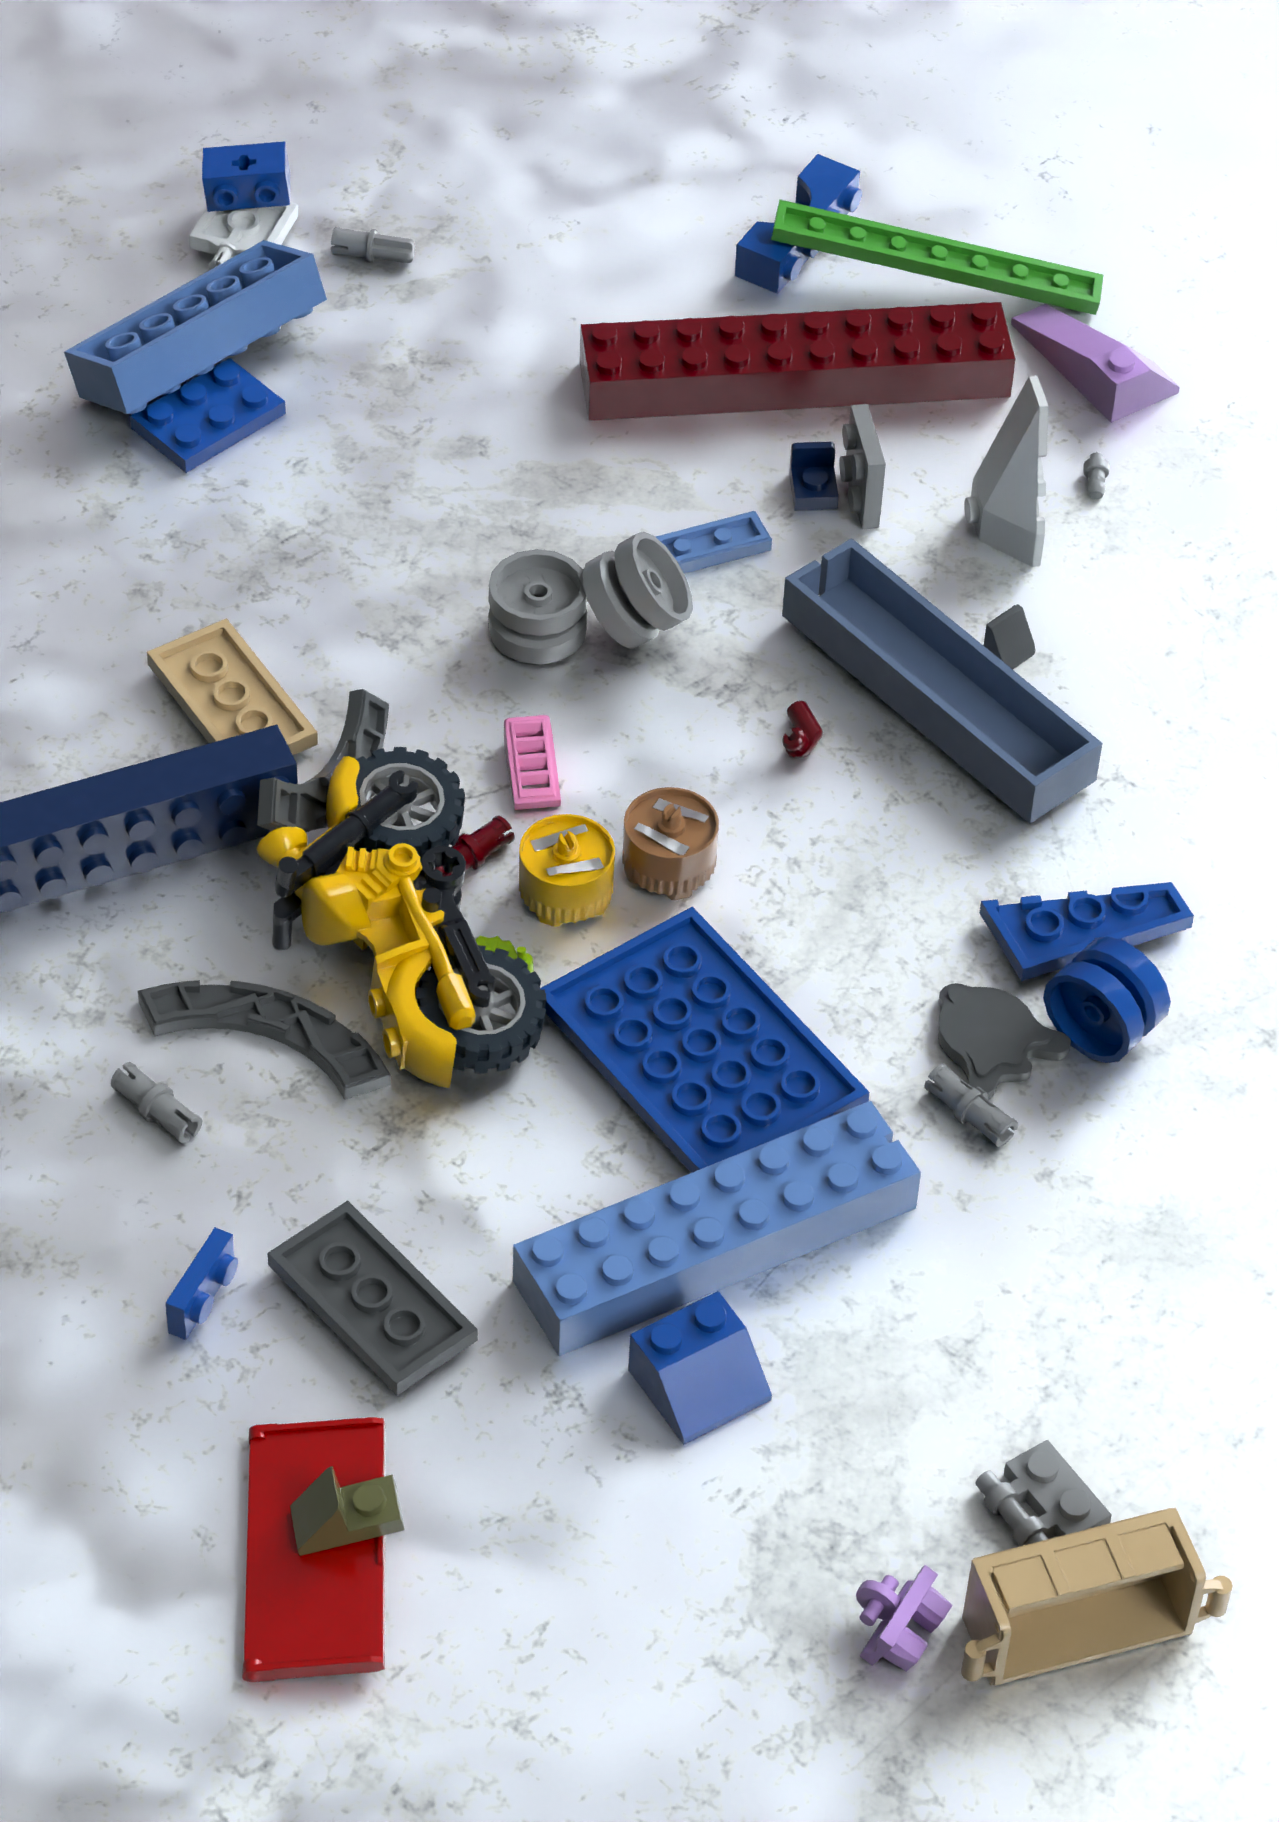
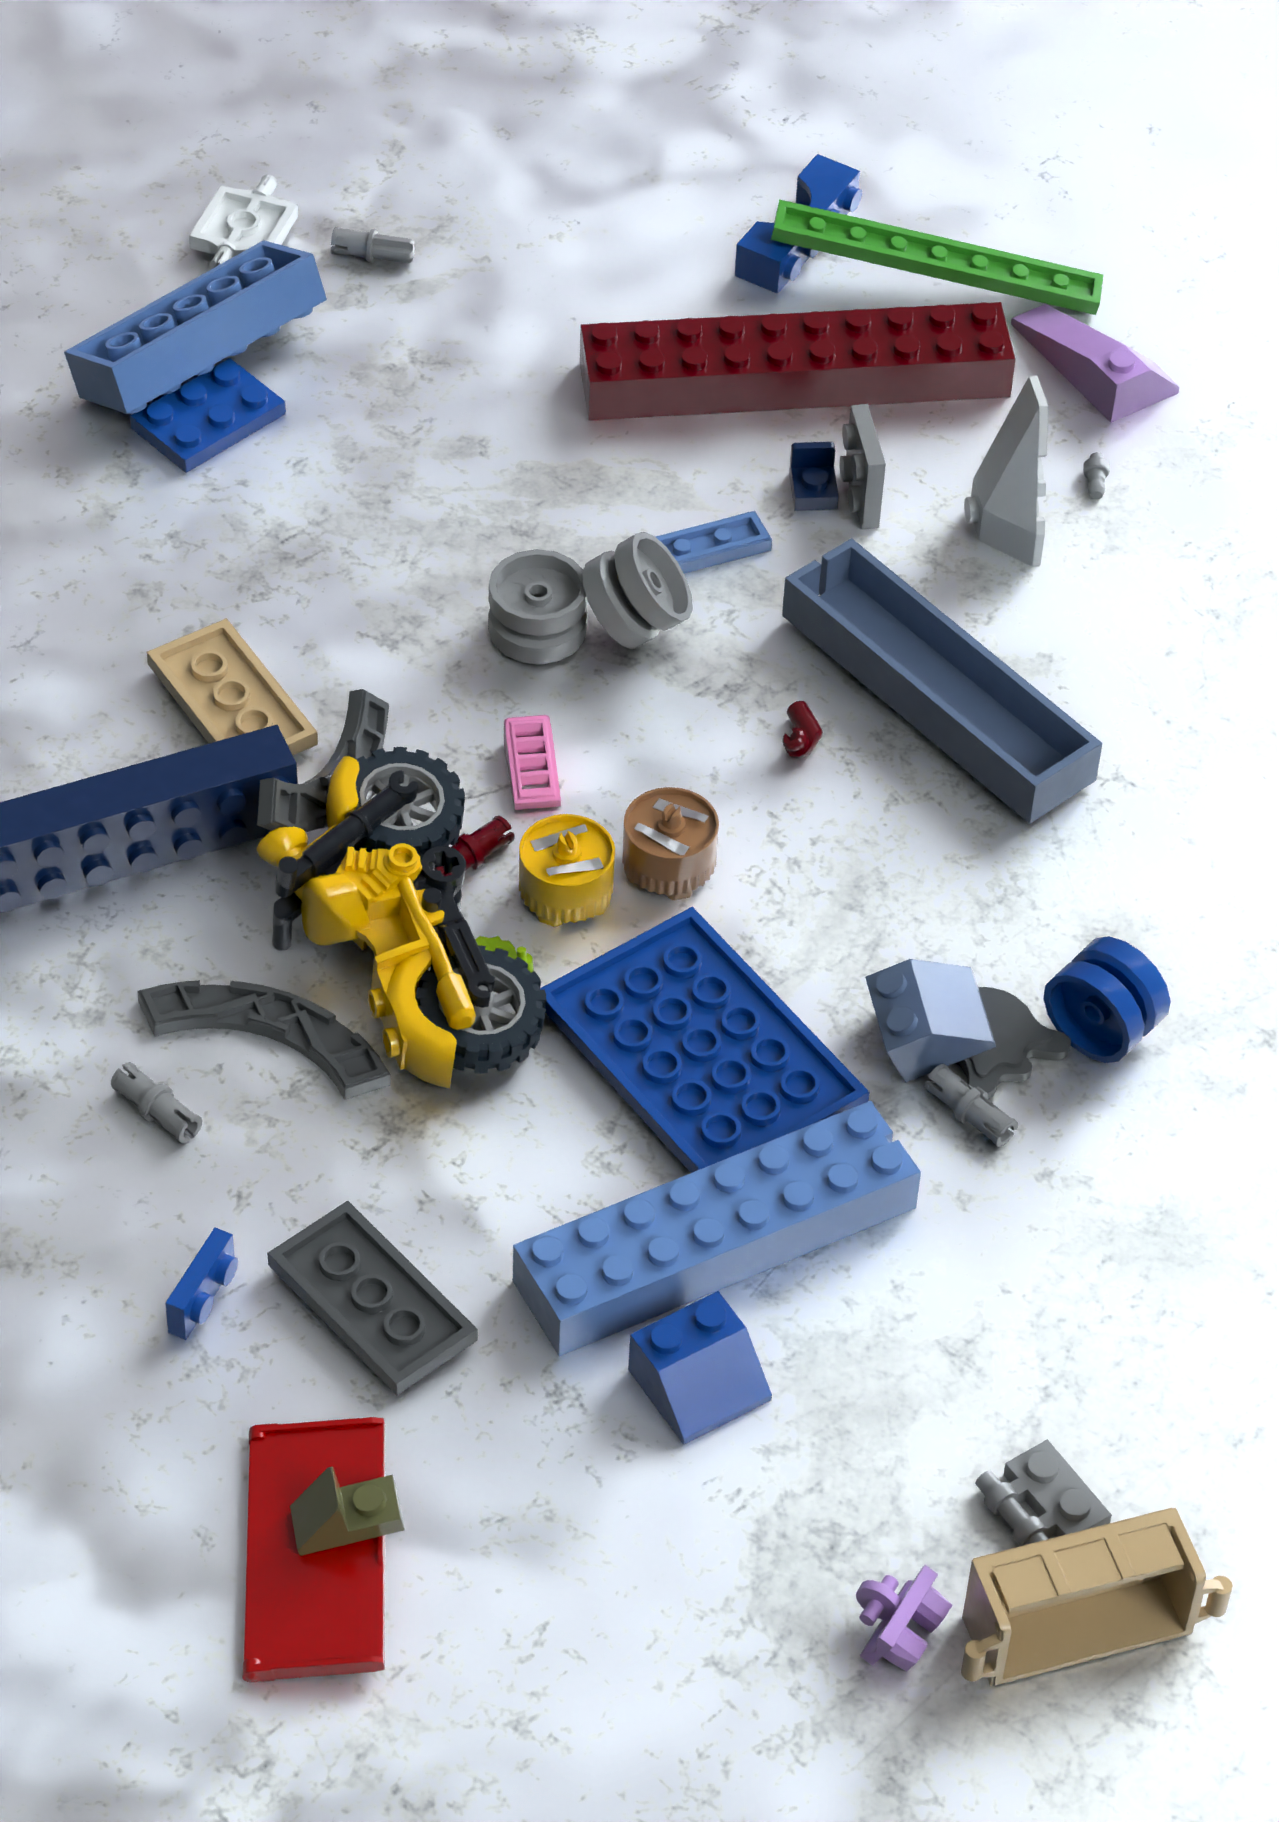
blue brick [202,141,290,212] -> none
blue wing [979,882,1194,981] -> none
dark grey slope [983,604,1036,669] -> none
none -> sand blue slope [865,959,996,1083]

